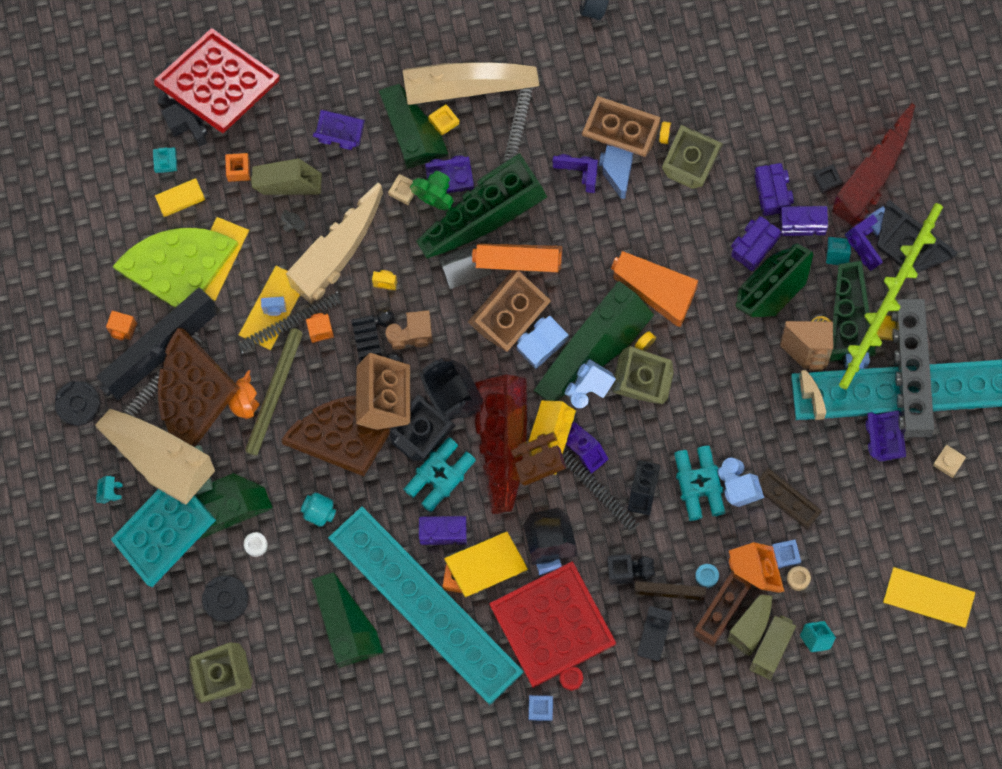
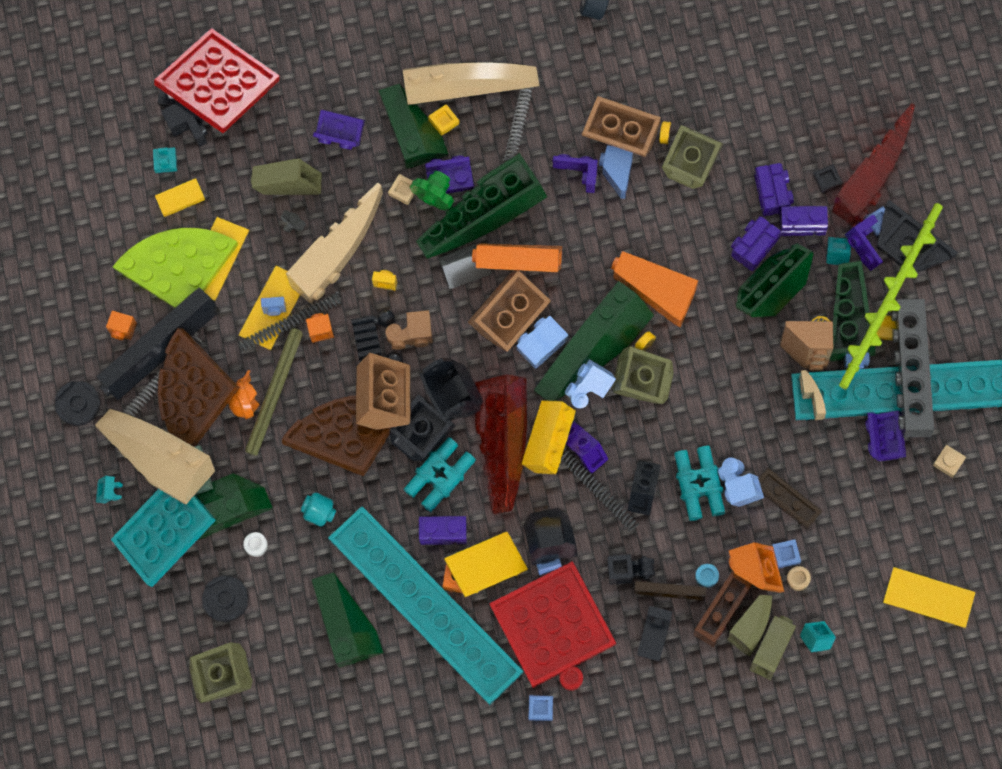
orange plate [225,153,251,182] -> none
reddish brown plate [511,432,566,486] -> none

